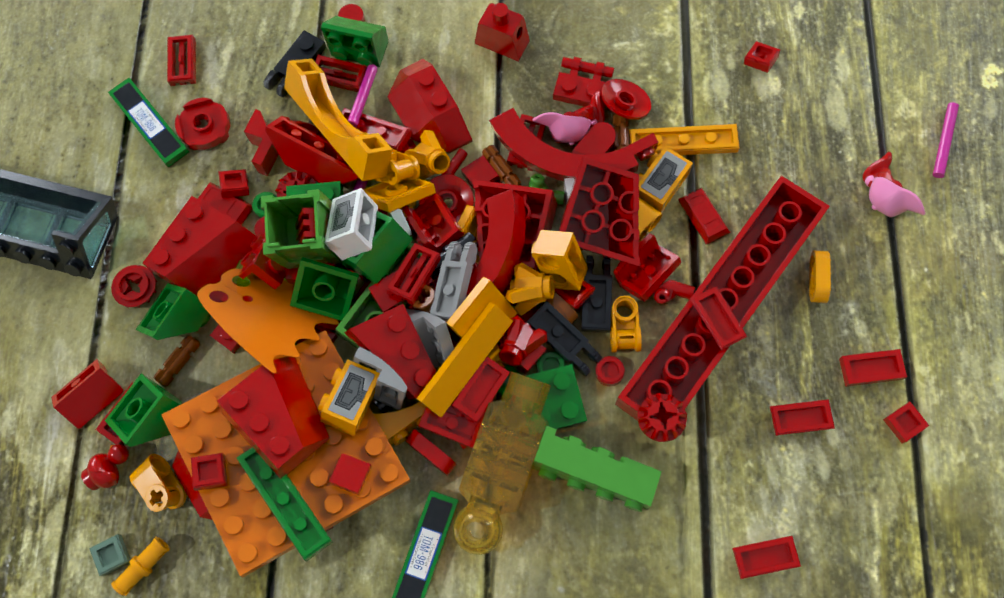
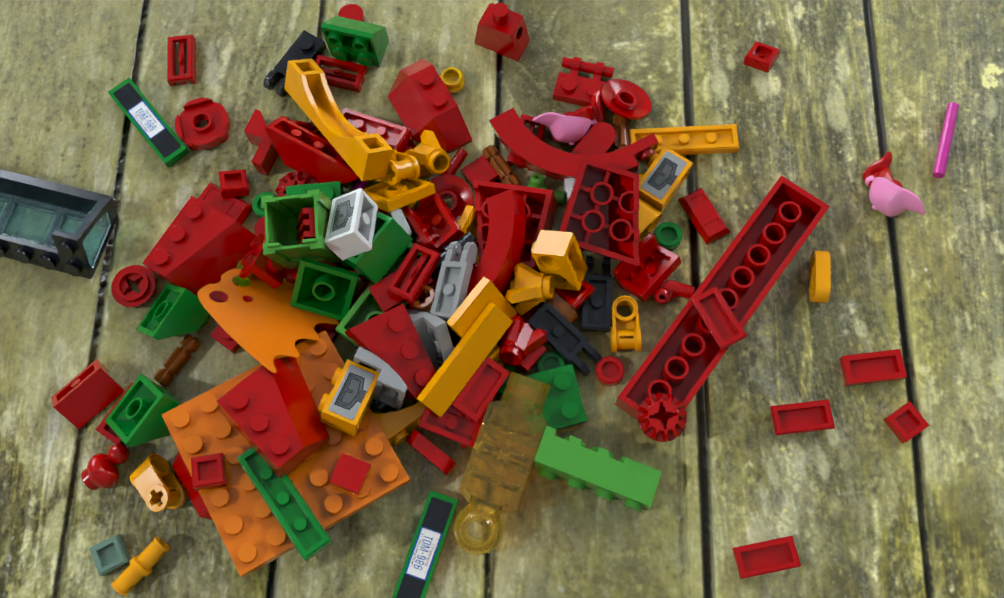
dark pink bar [348,64,378,128] -> none
none -> yellow plate [440,67,465,93]
none -> green tile [654,222,682,251]

